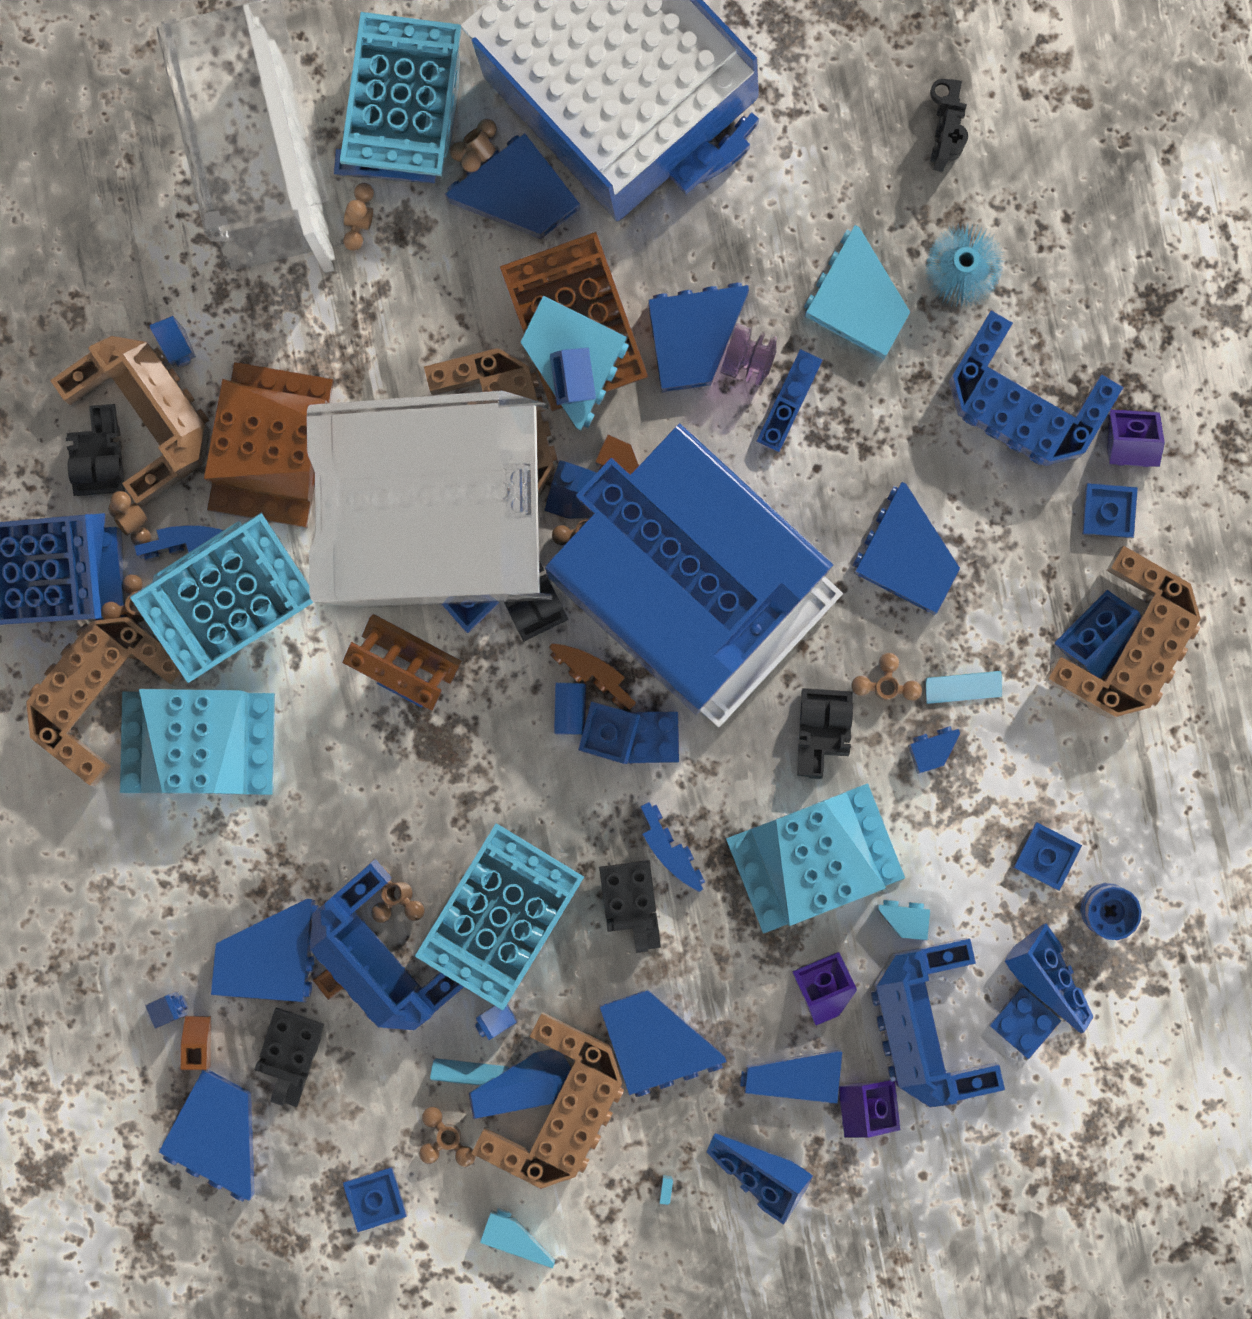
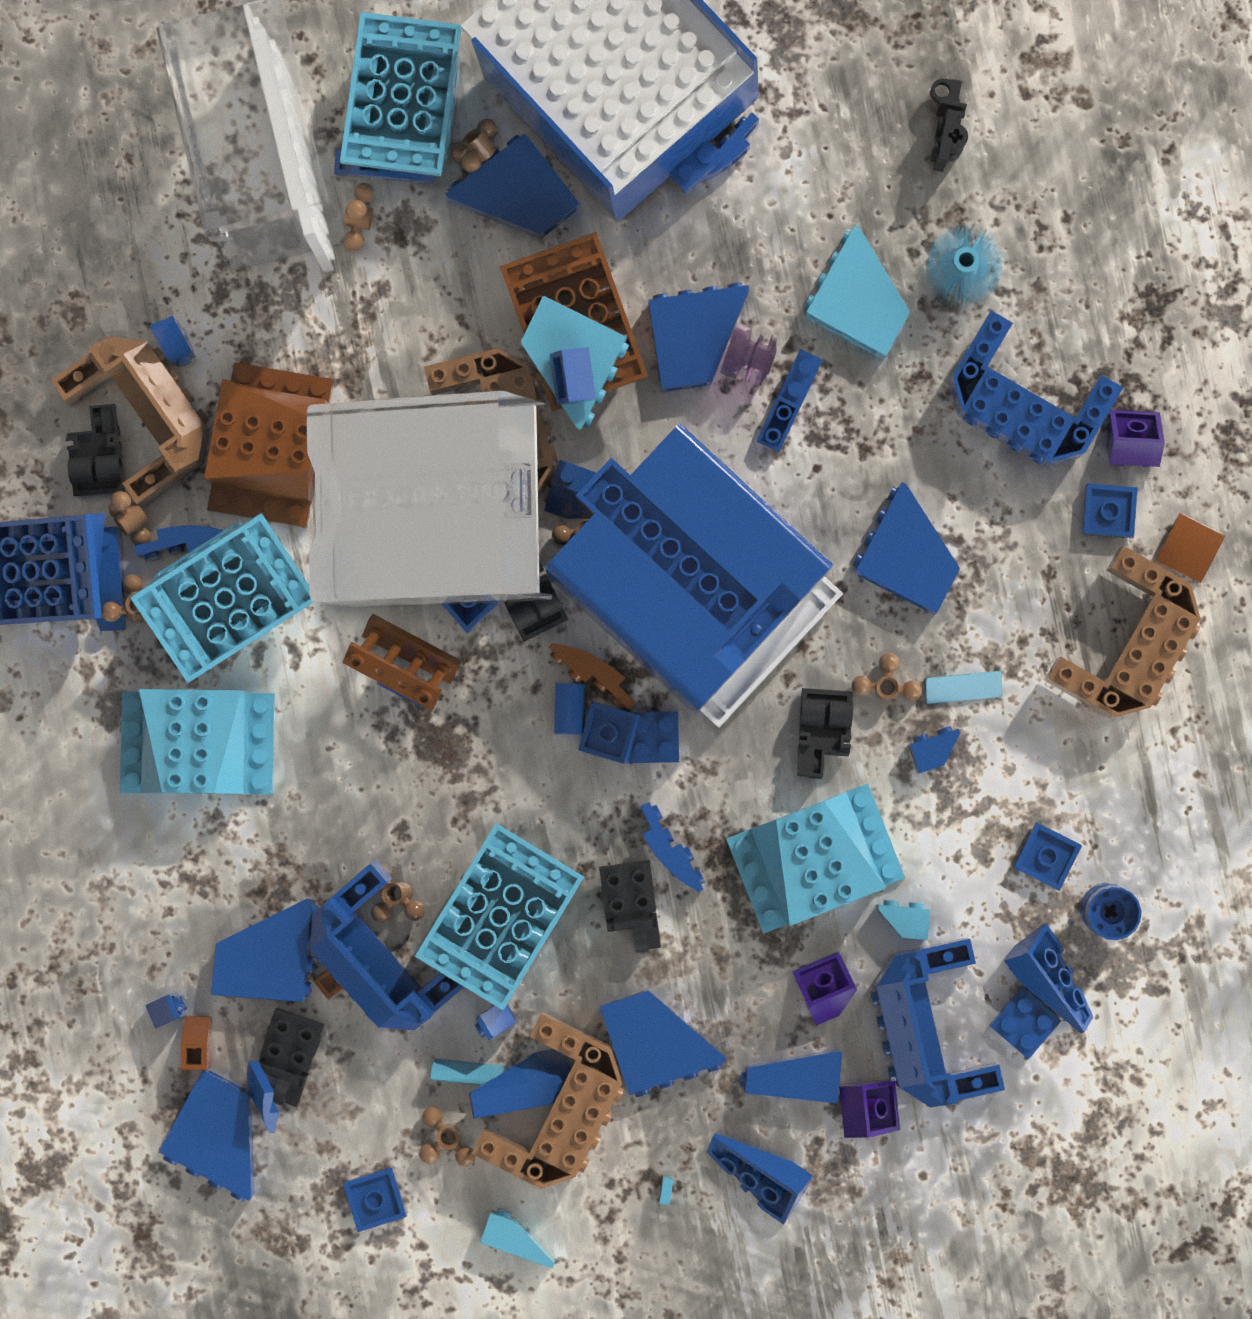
medium nougat wedge [26,617,183,786] -> none
dark orange slope [595,435,639,475] -> none
blue slope [1055,590,1142,679] -> none
none -> blue slope [247,1061,279,1133]
none -> dark orange slope [1155,512,1225,583]

